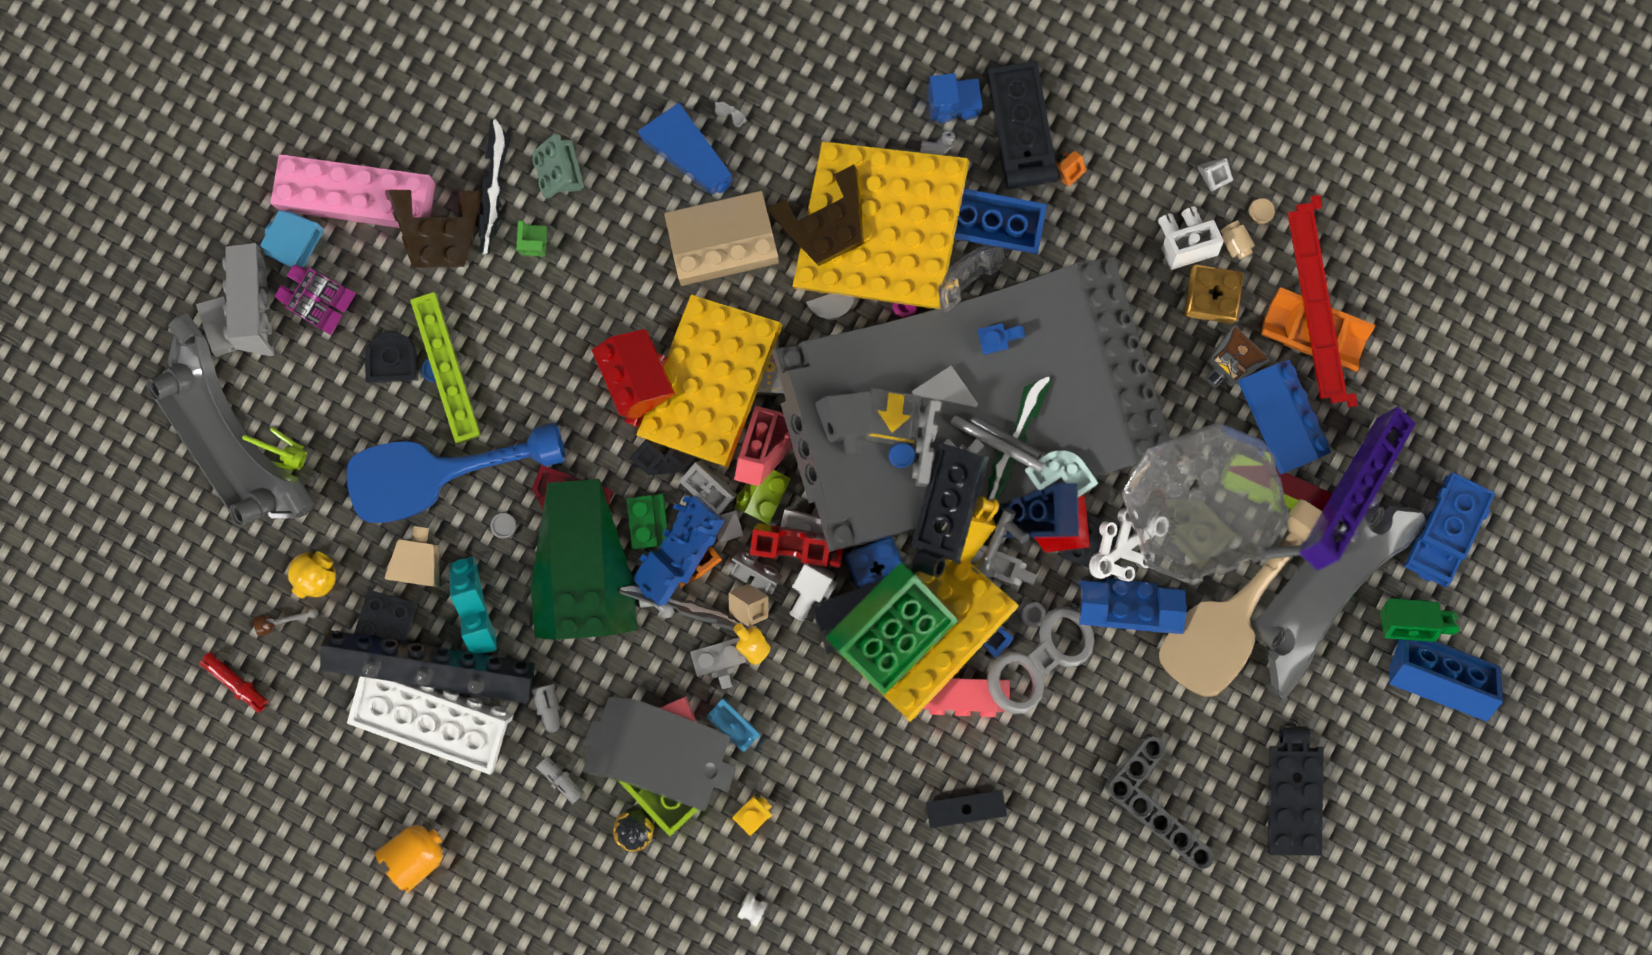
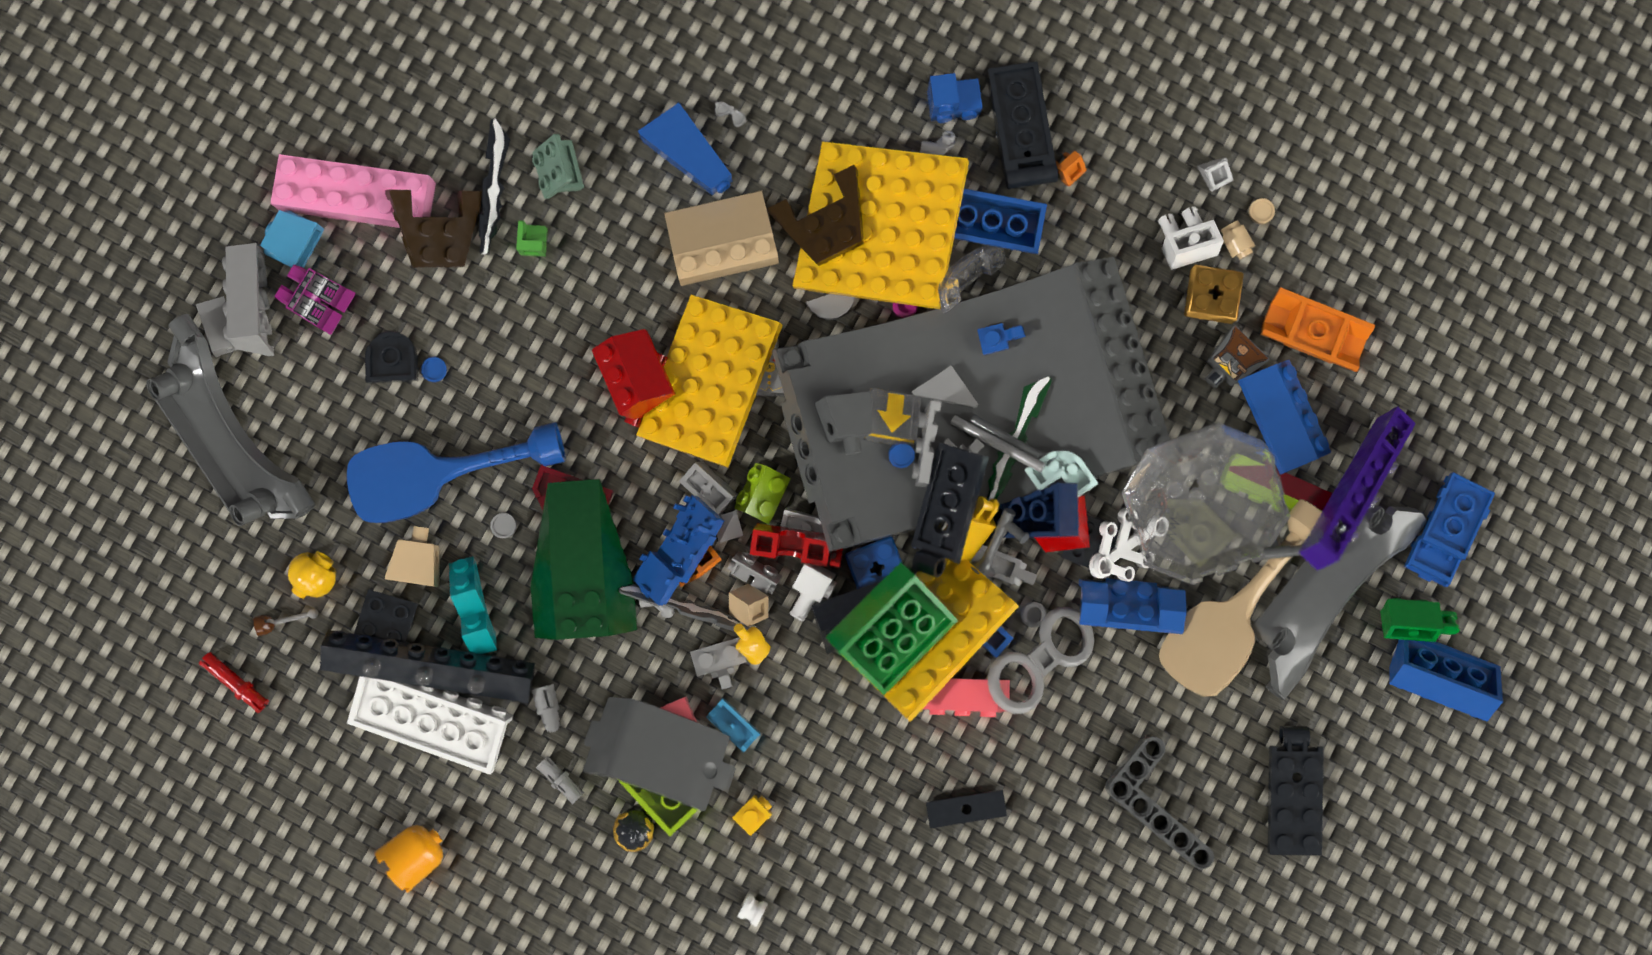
lime plant [242,427,307,472] -> none
lime plate [410,292,481,444] -> none
green plate [626,494,668,550] -> none
black tile [629,439,698,476] -> none
coral wedge [734,406,793,486] -> none
red piece [1287,195,1358,408] -> none

